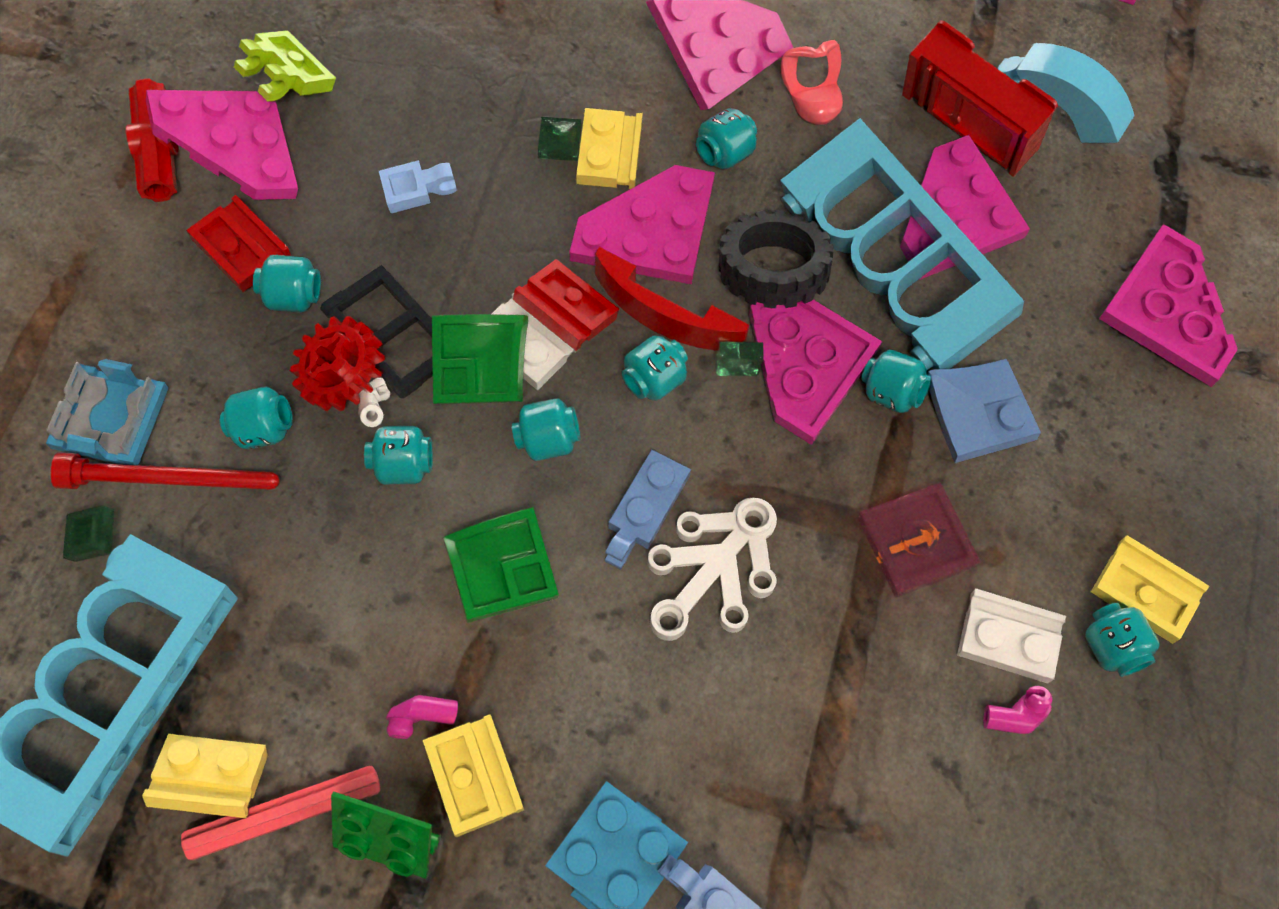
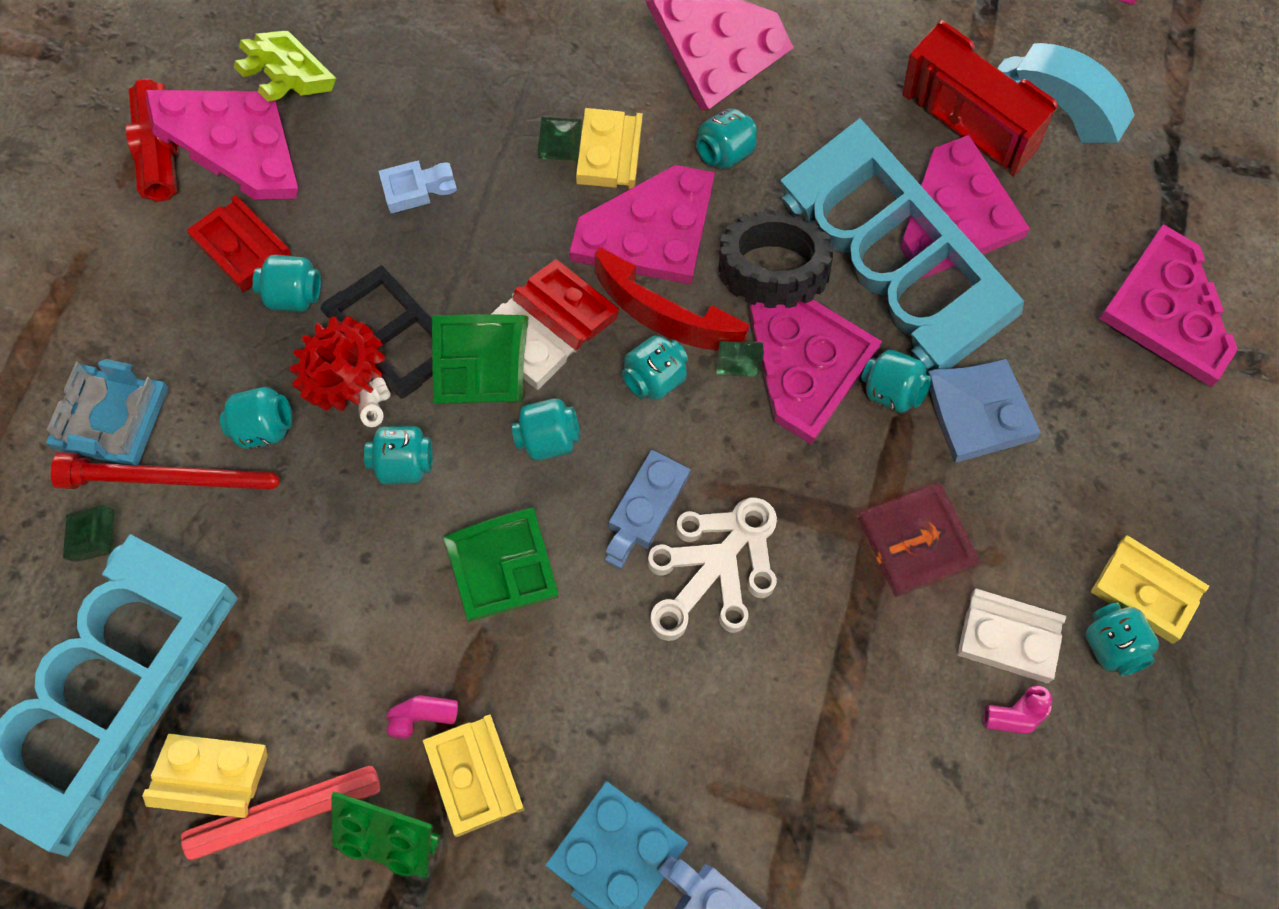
coral piece [781,40,843,125] -> none

